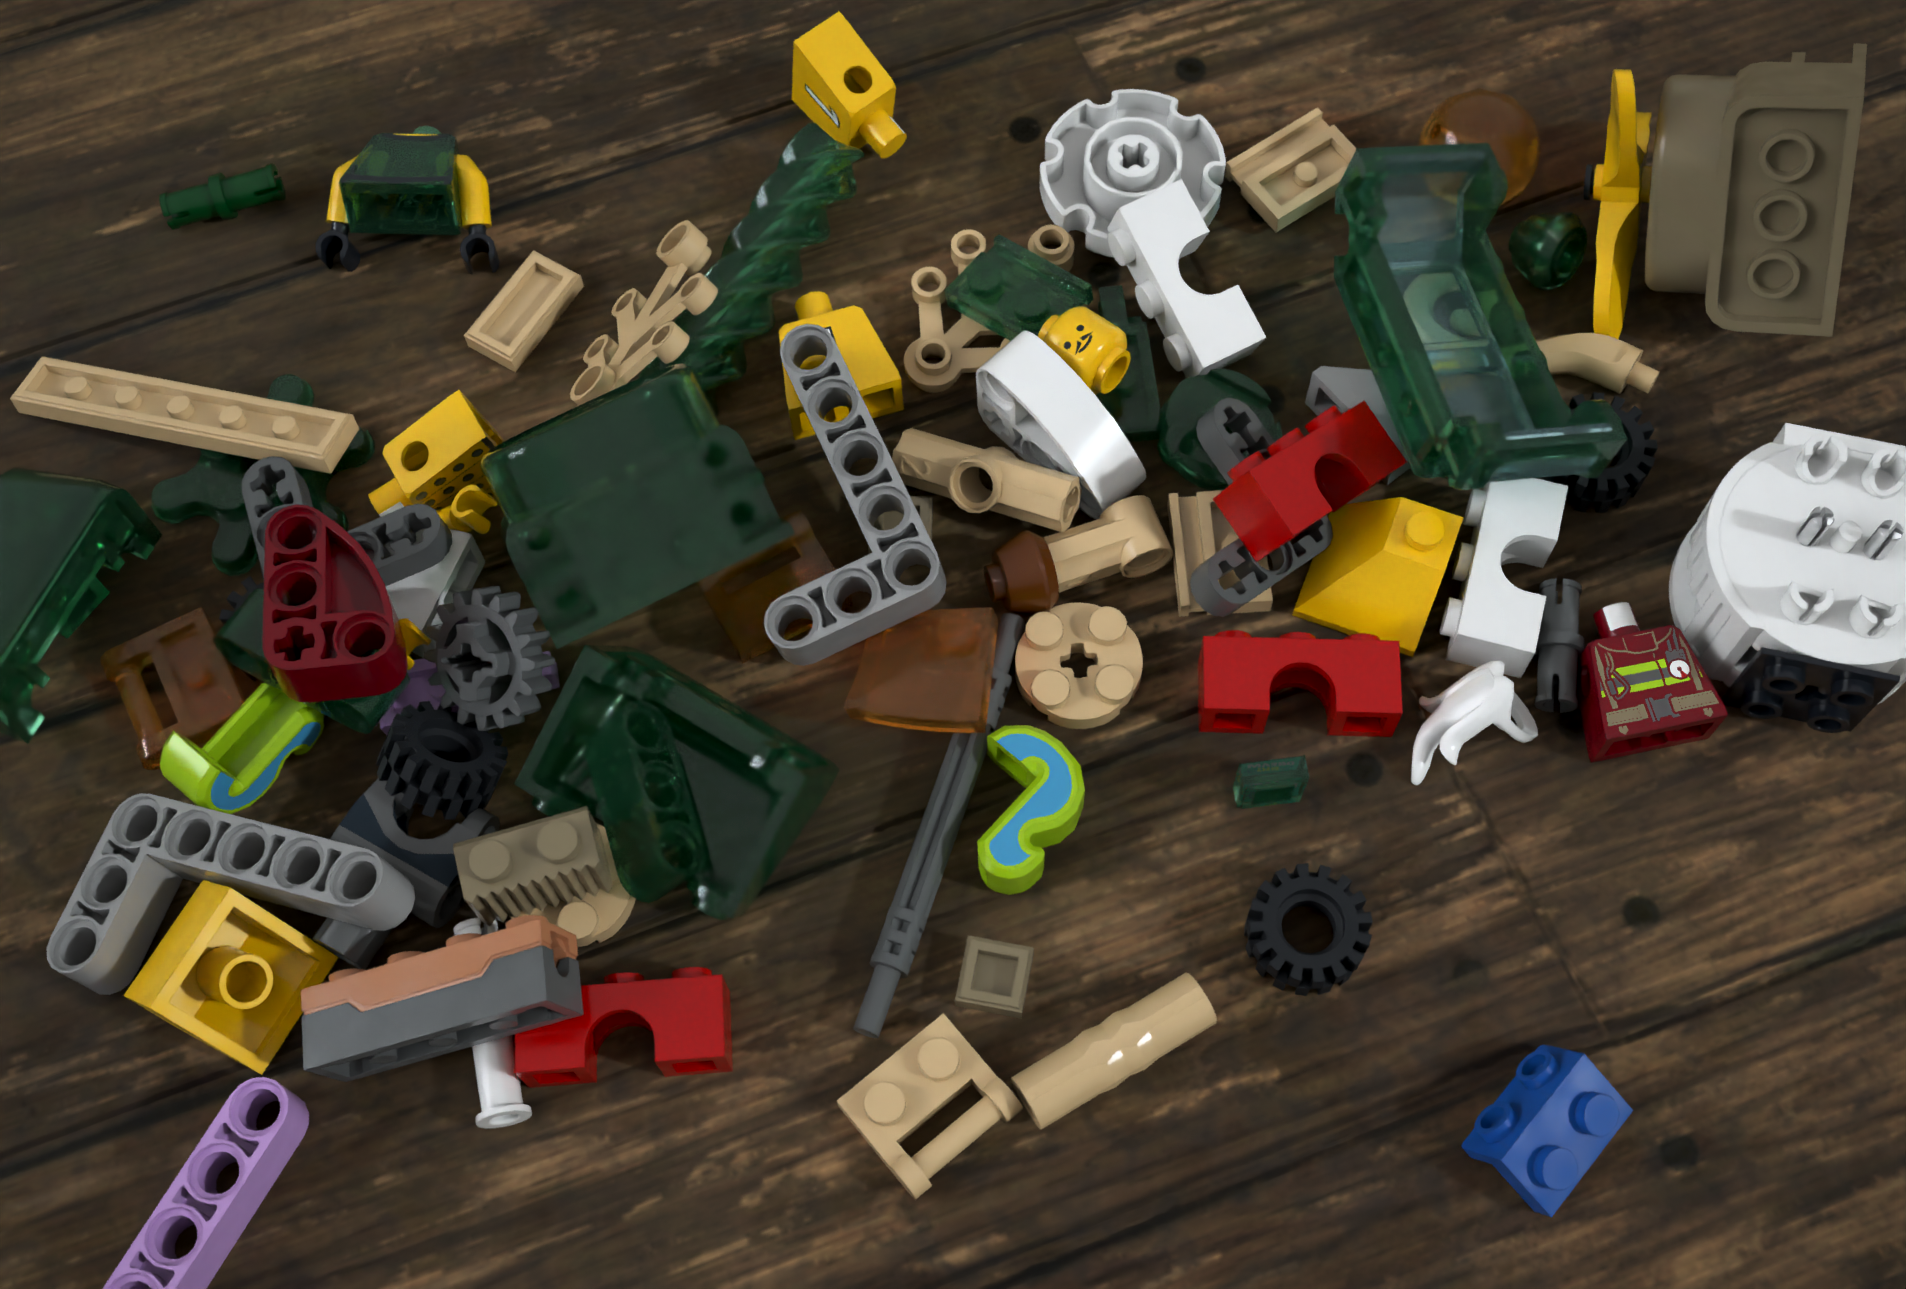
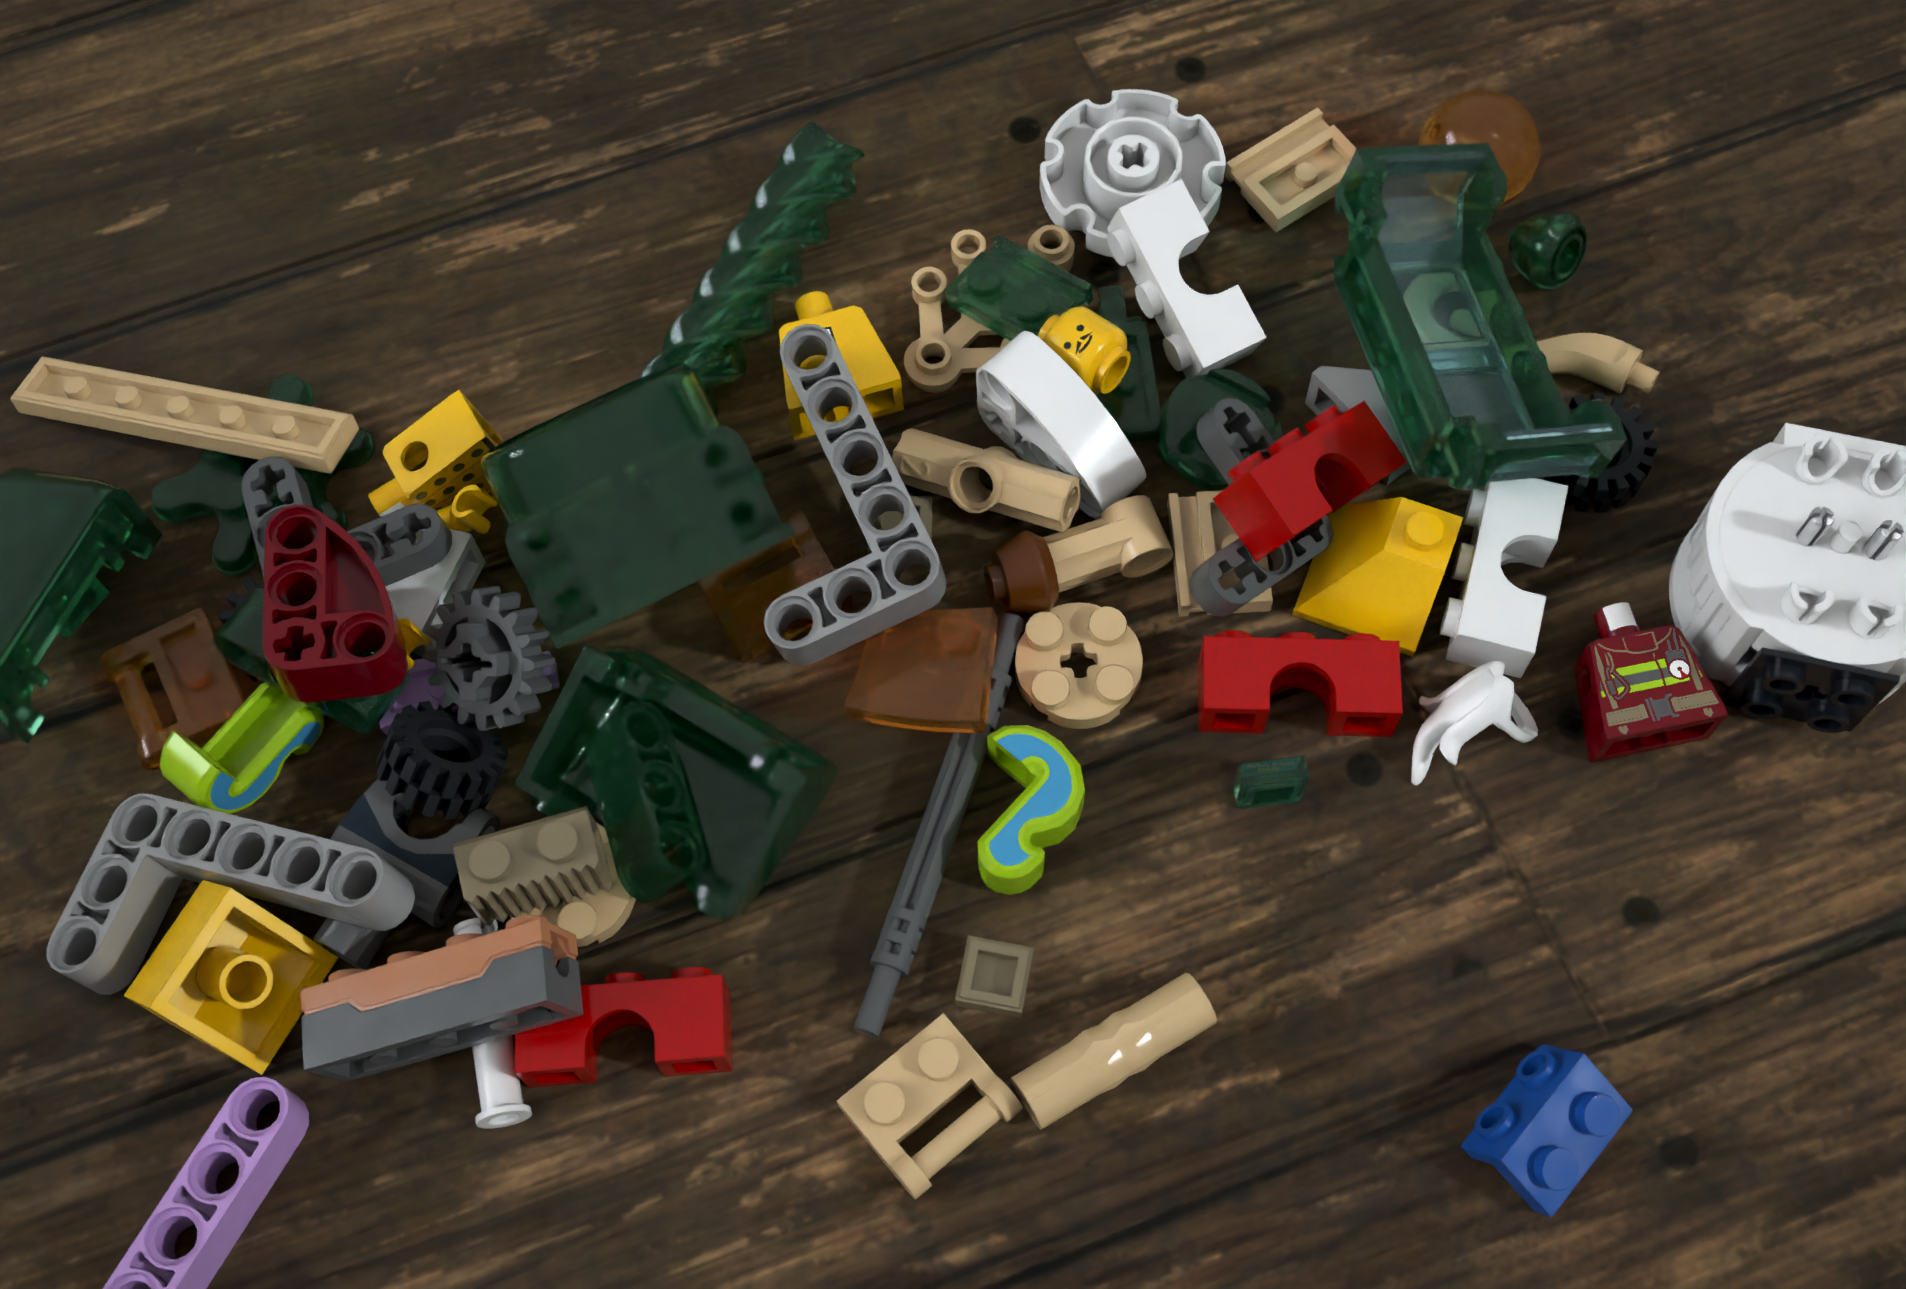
dark green pin [159,163,286,230] -> none
clear green torso [315,125,500,274] -> none
tan tile [464,250,584,372] -> none
tan plant [570,220,718,420] -> none
yellow torso [792,11,907,159] -> none
black tyre [1244,863,1373,996] -> none
dark grey pin [1534,579,1585,713] -> none
dark tan brick [1584,44,1867,339] -> none

